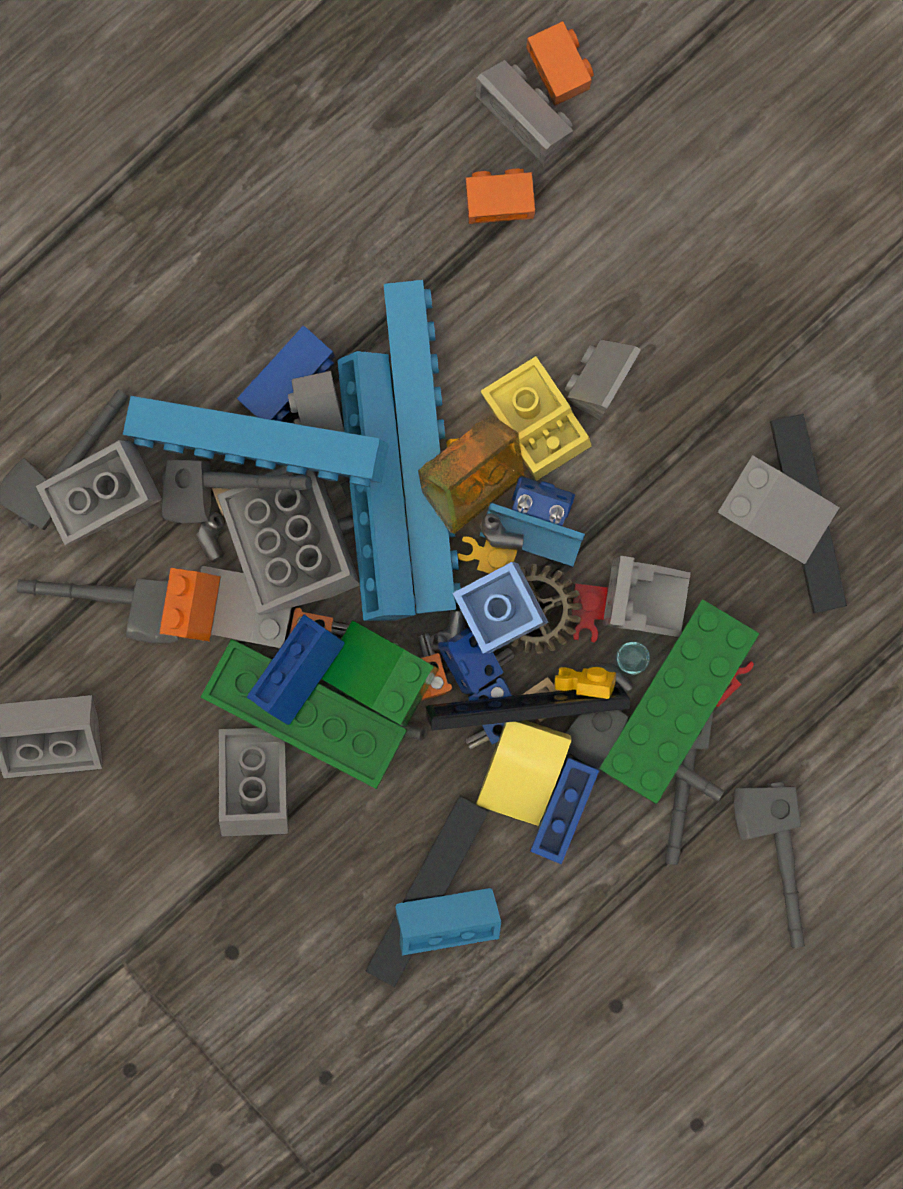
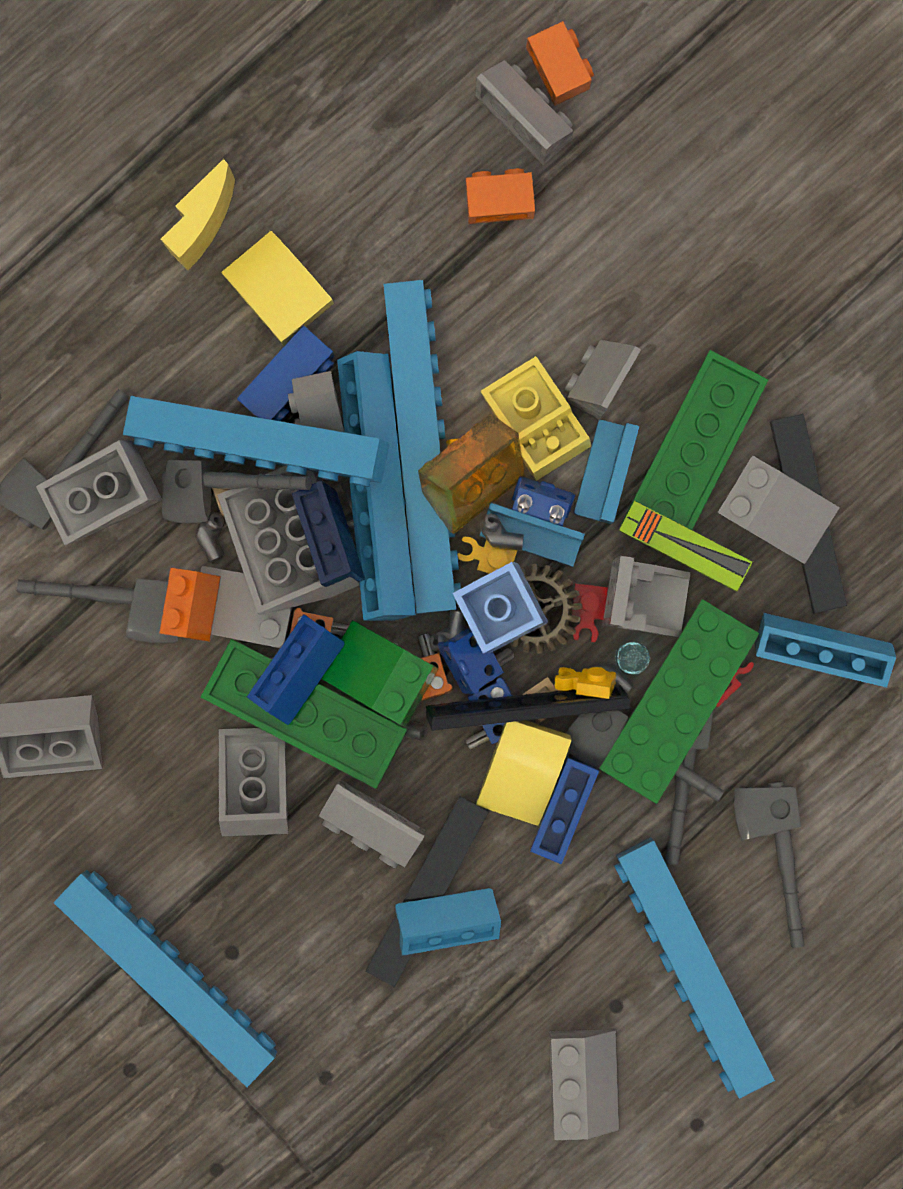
none -> dark azure brick [54,870,277,1087]
none -> light yellow slope [161,159,235,270]
none -> light yellow slope [221,231,334,346]
none -> dark blue panel [292,480,365,587]
none -> light grey slope [319,780,425,868]
none -> light grey slope [549,1029,619,1140]
none -> dark azure panel [574,420,639,524]
none -> dark azure brick [614,837,775,1099]
none -> lime tile [618,501,752,592]
none -> green plate [619,350,768,530]
none -> dark azure brick [755,613,896,688]

